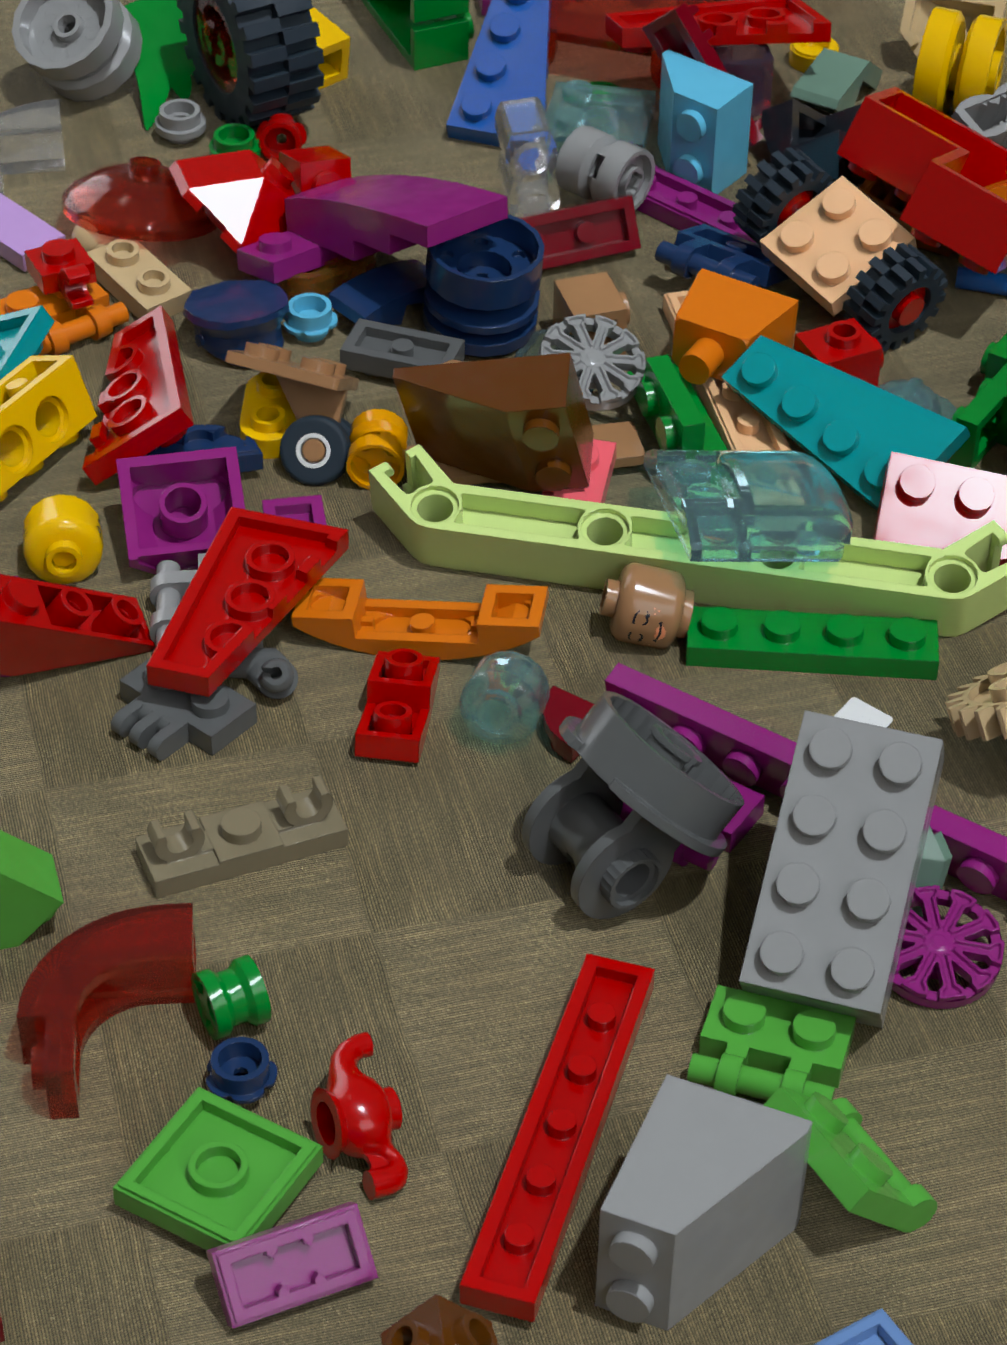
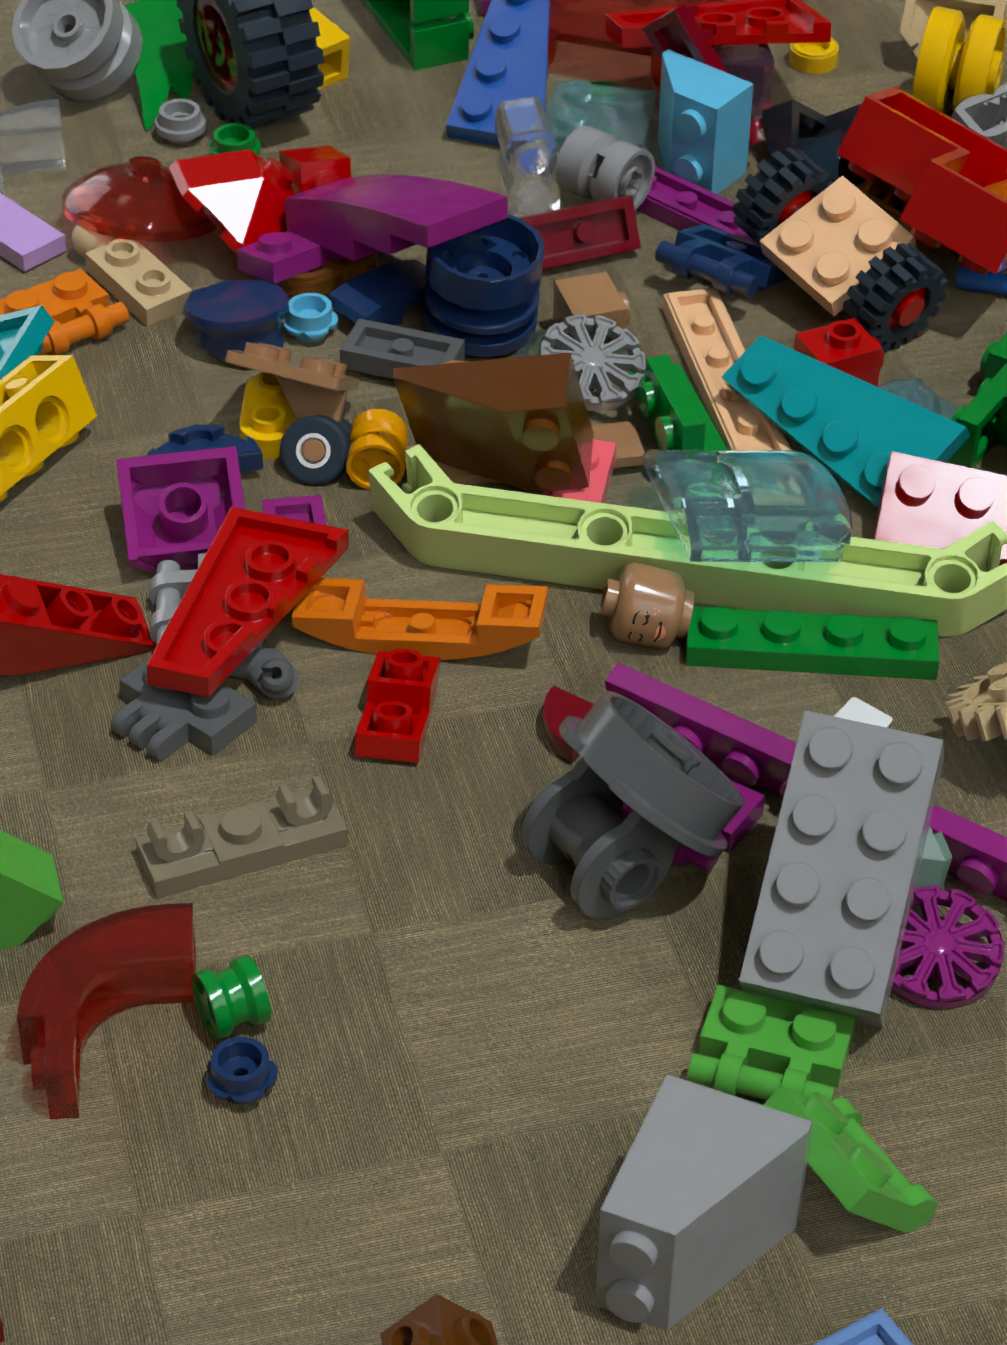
yellow head [23,494,103,584] -> none
red plate [24,238,97,310] -> none
red wing [82,305,194,486] -> none
bright green plate [113,1087,323,1250] -> none
magenta plate [206,1201,379,1328] -> none
red plate [256,113,307,162] -> none
red piece [310,1032,409,1200] -> none
clear light blue head [459,651,550,745] -> none
red plate [460,953,655,1323] -> none
orange torso [672,268,799,385] -> none
sand green slope [790,48,883,114] -> none

